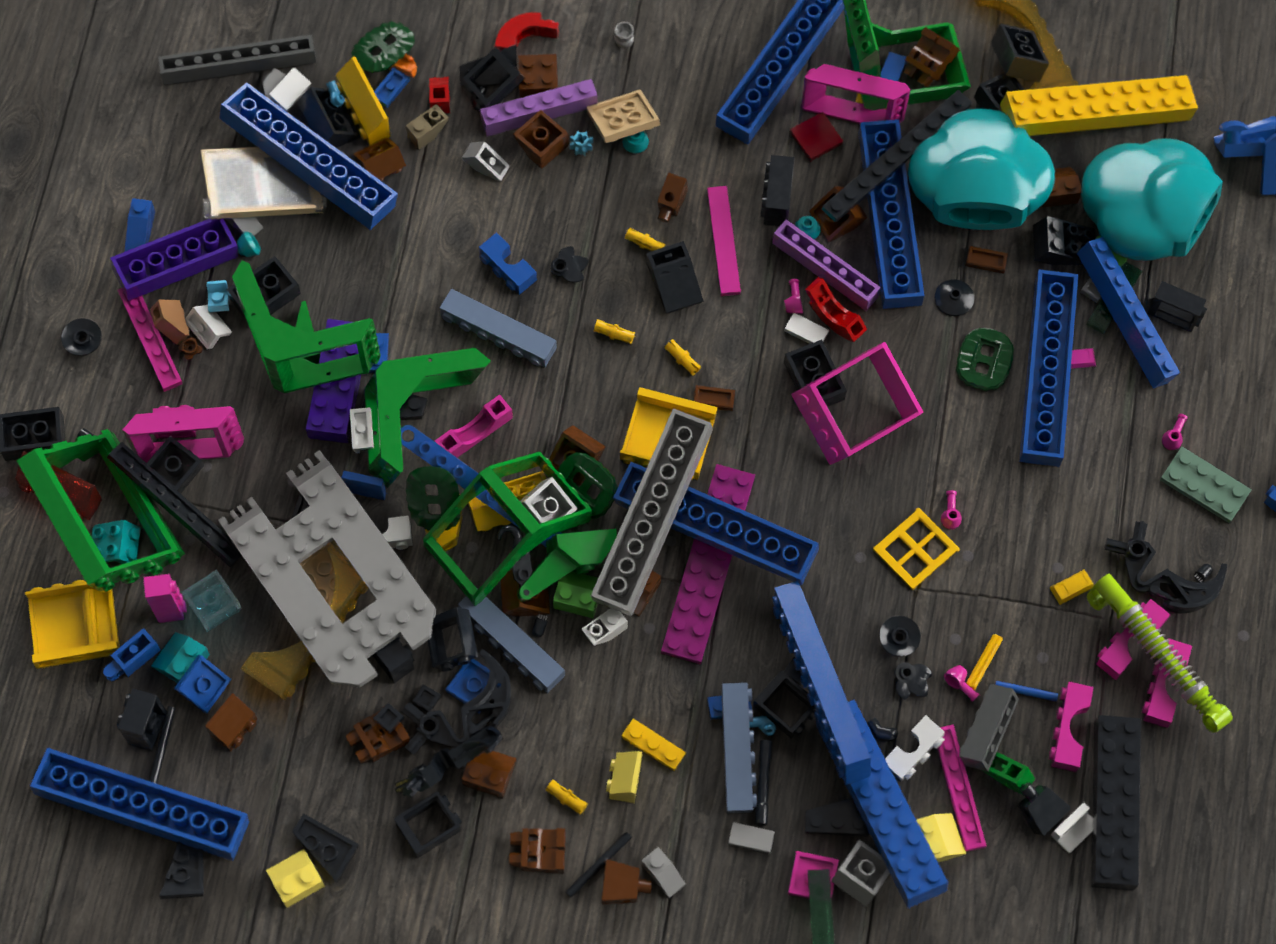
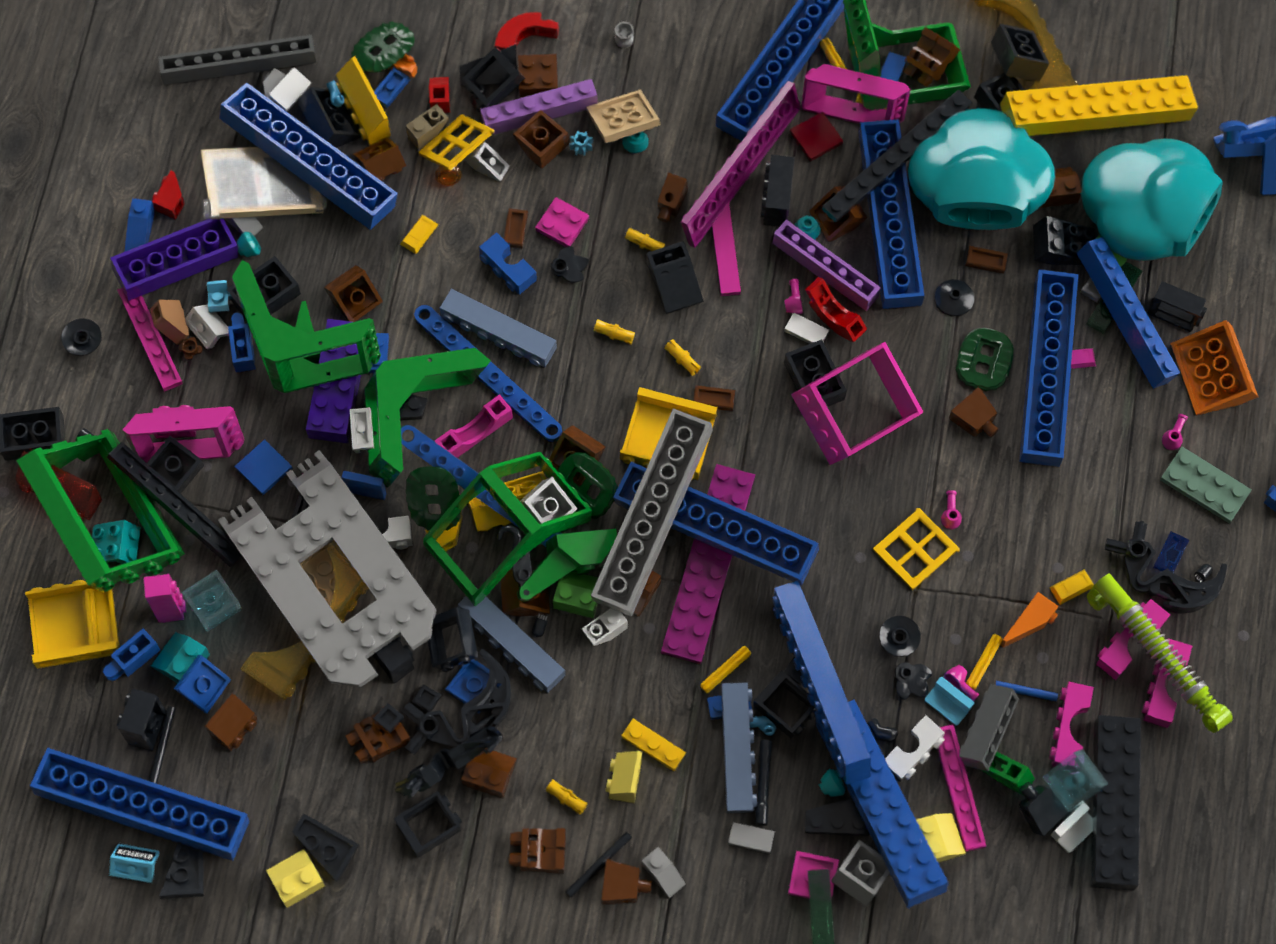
none -> medium azure panel [109,844,159,883]
none -> red slope [152,170,185,220]
none -> blue brick [228,312,256,372]
none -> blue tile [235,439,293,495]
none -> reddish brown slope [324,265,383,322]
none -> yellow tile [400,214,438,254]
none -> blue plate [414,305,562,442]
none -> yellow window [418,114,494,171]
none -> clear orange cone [435,165,462,186]
none -> reddish brown tile [504,208,528,249]
none -> dark pink plate [535,197,589,247]
none -> magenta plate [681,81,801,248]
none -> yellow axle [700,646,751,693]
none -> teal cone [819,769,846,797]
none -> yellow axle [820,38,847,69]
none -> medium azure panel [924,676,975,726]
none -> reddish brown torso [949,387,999,438]
none -> orange slope [1001,592,1059,648]
none -> clear light blue brick [1042,749,1108,812]
none -> clear blue tile [1153,531,1189,573]
none -> orange slope [1170,320,1258,415]

